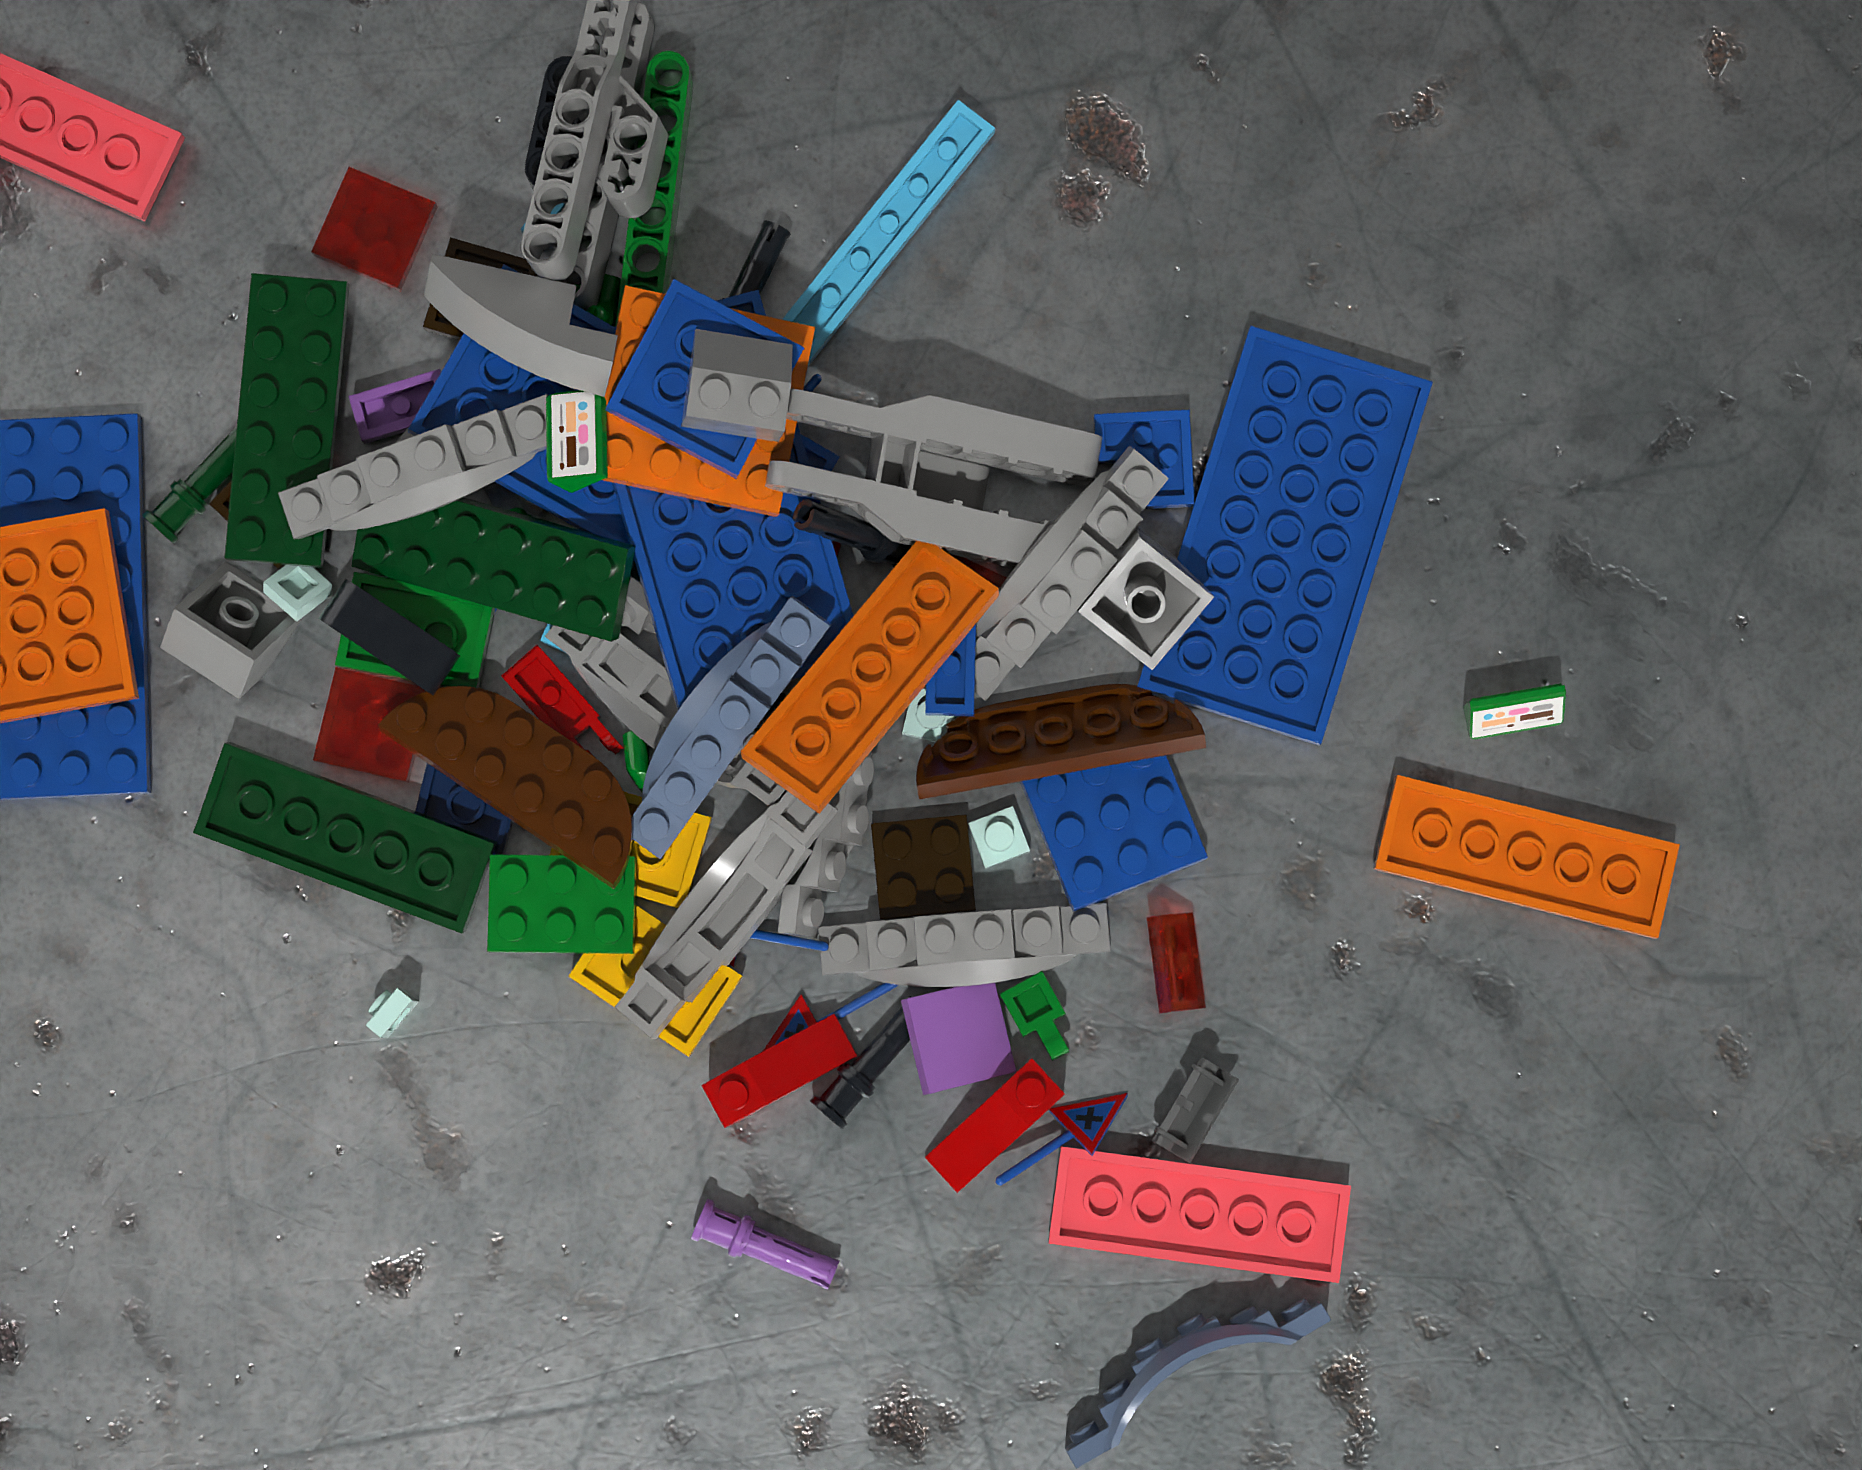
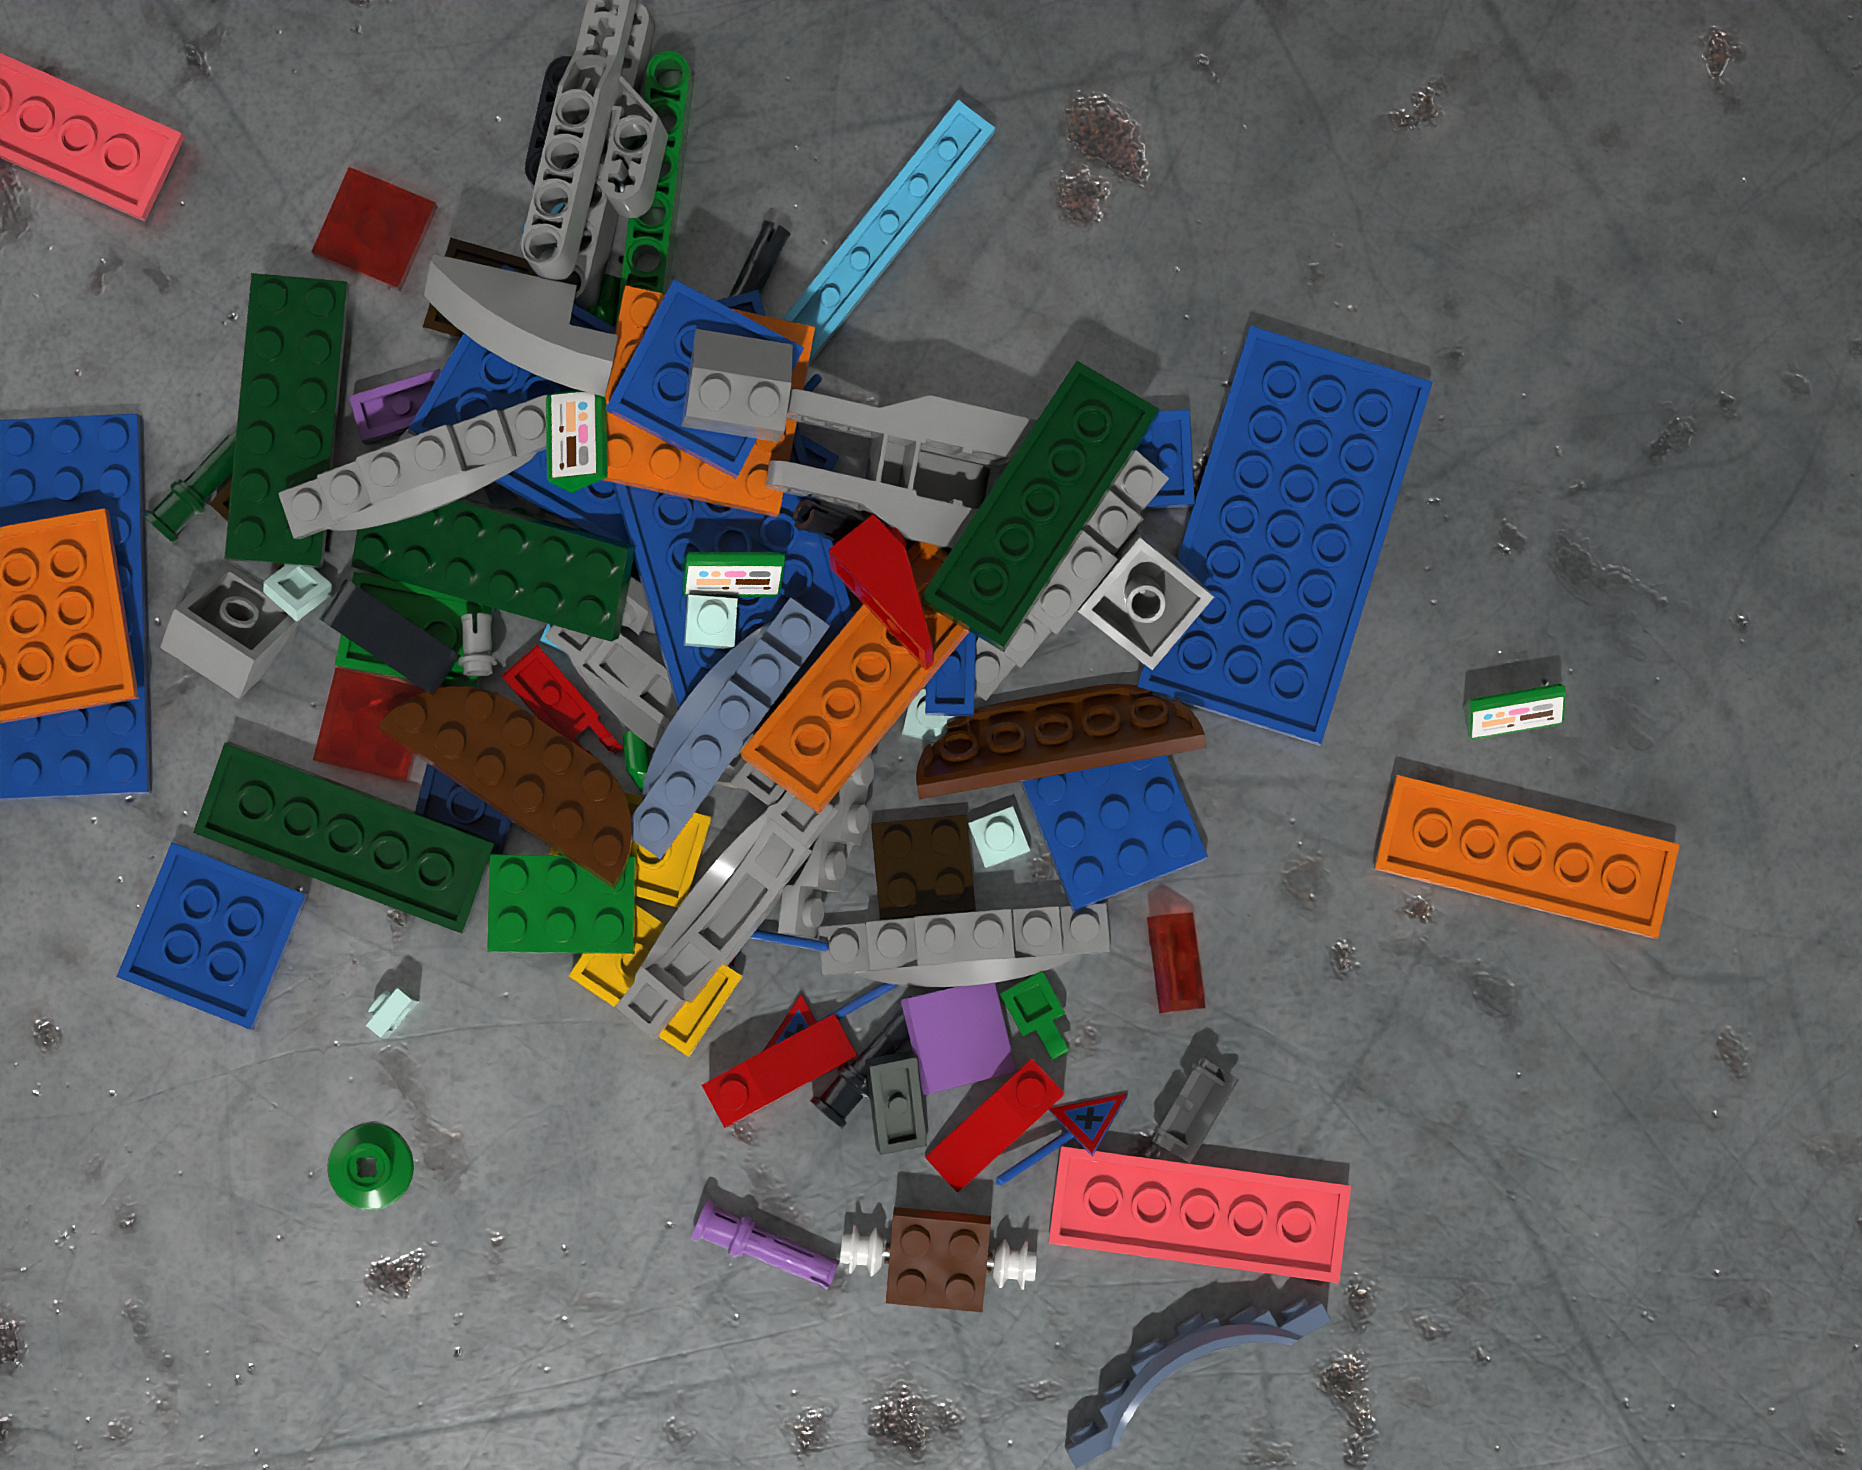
none -> blue plate [116,842,308,1030]
none -> green piece [327,1123,414,1211]
none -> light grey pin [458,613,497,676]
none -> slope [682,552,785,597]
none -> light aqua plate [684,595,737,649]
none -> red slope [829,514,934,670]
none -> reddish brown plate [840,1207,1037,1312]
none -> pearl dark grey plate [865,1050,927,1155]
none -> dark green plate [921,361,1159,652]

